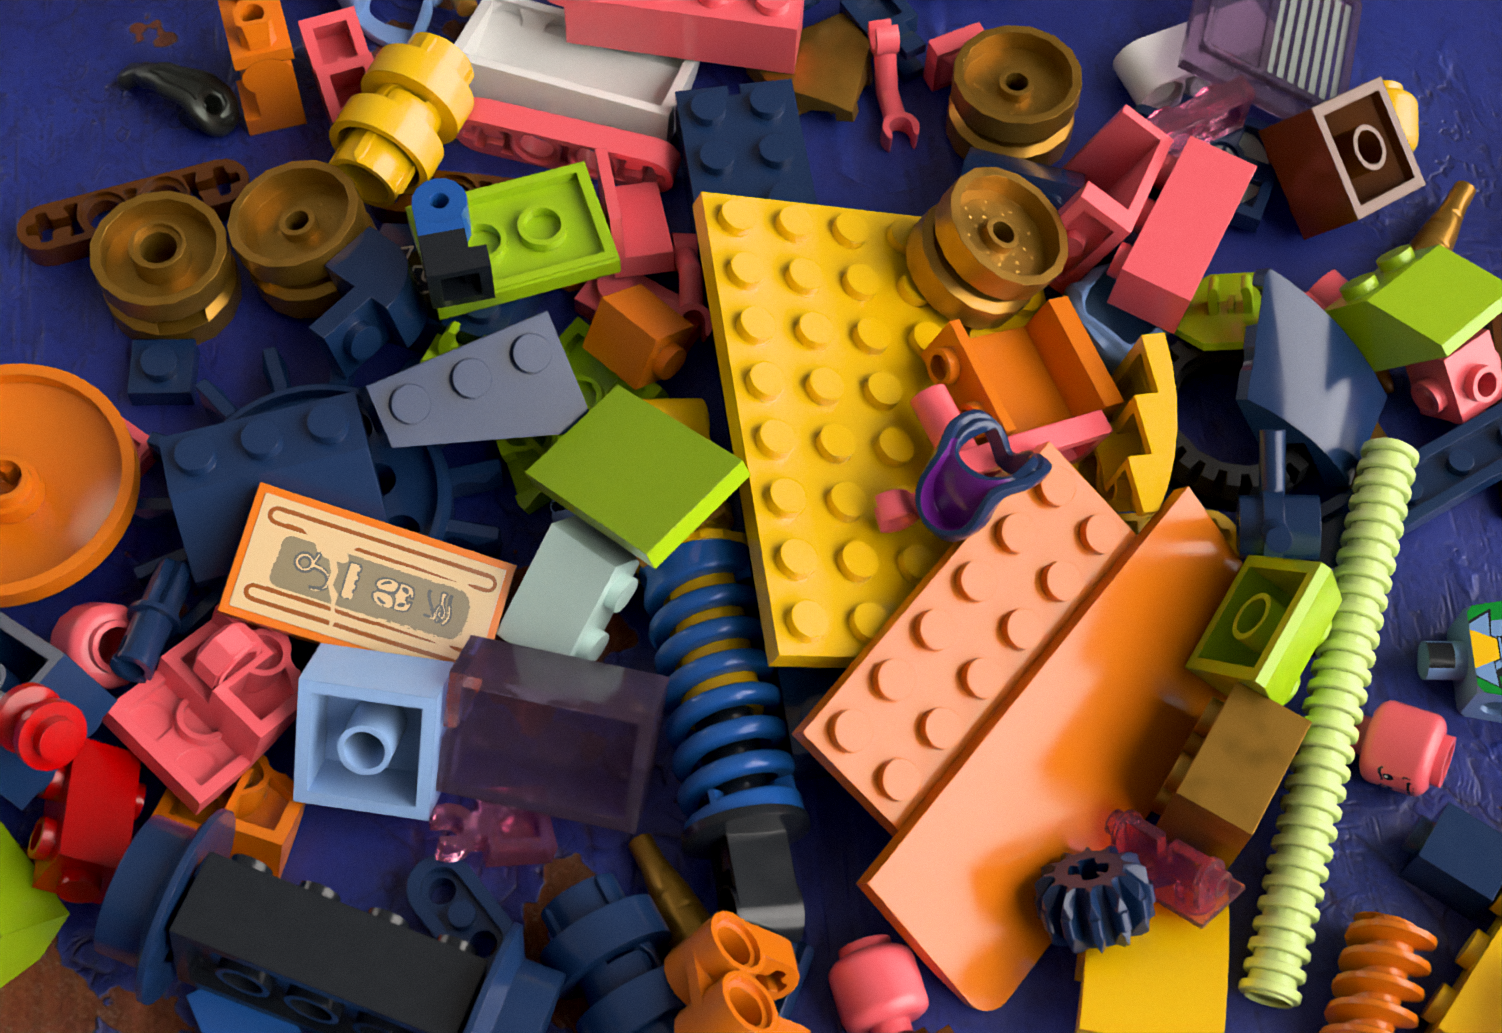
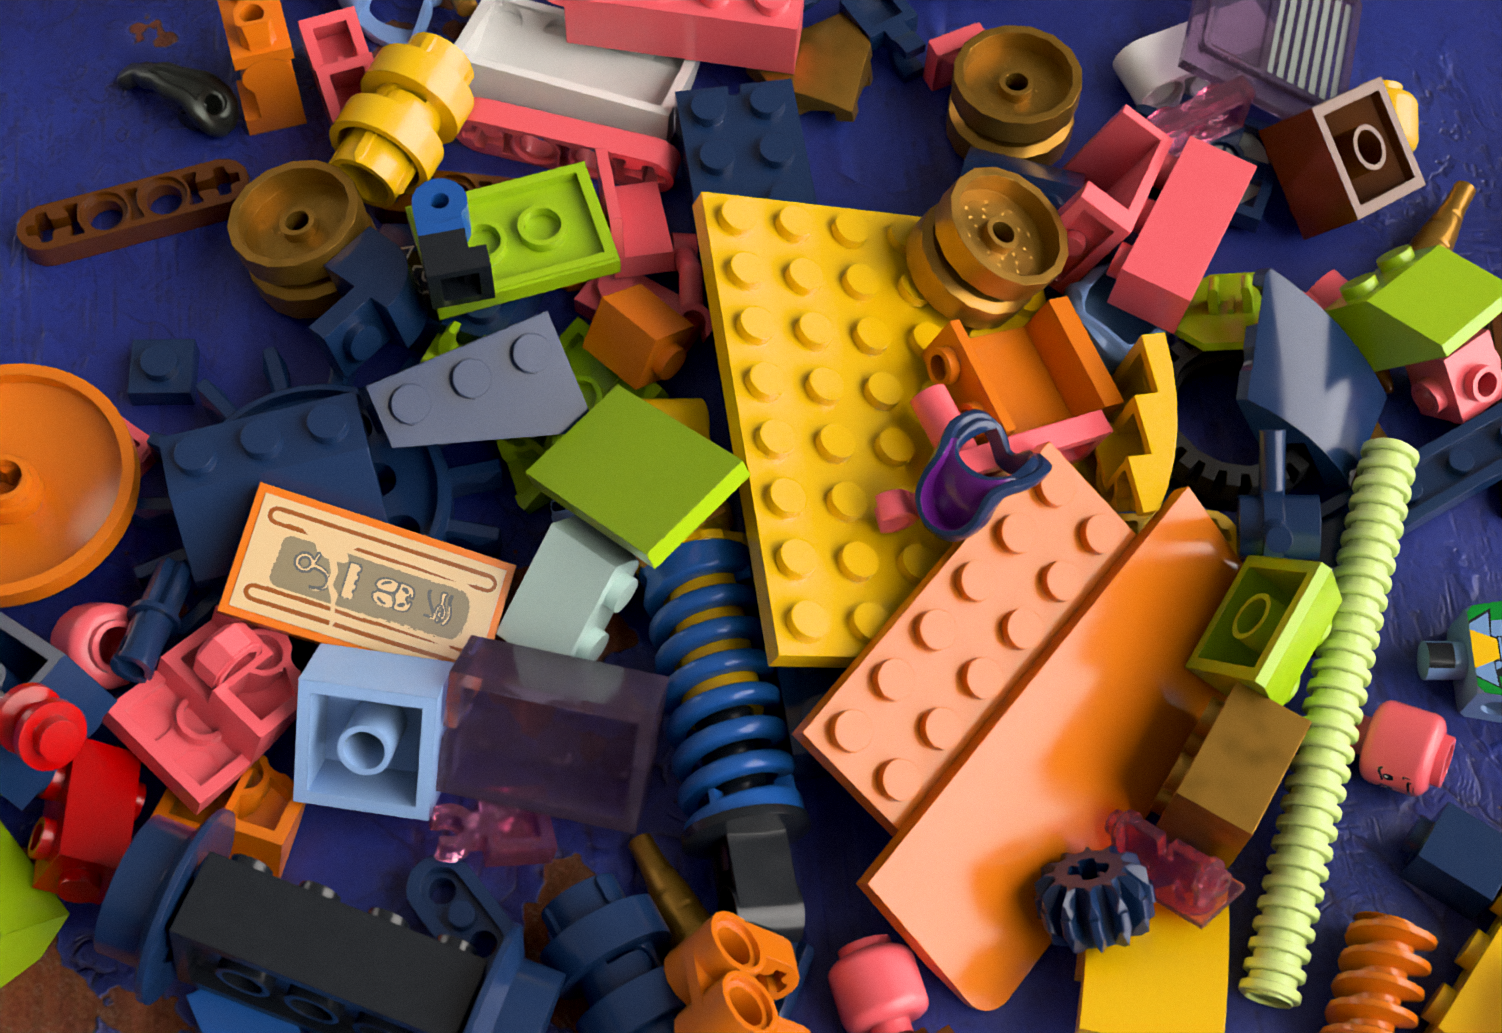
pearl gold wheel [90,191,242,345] -> none
coral arm [868,18,920,153] -> none

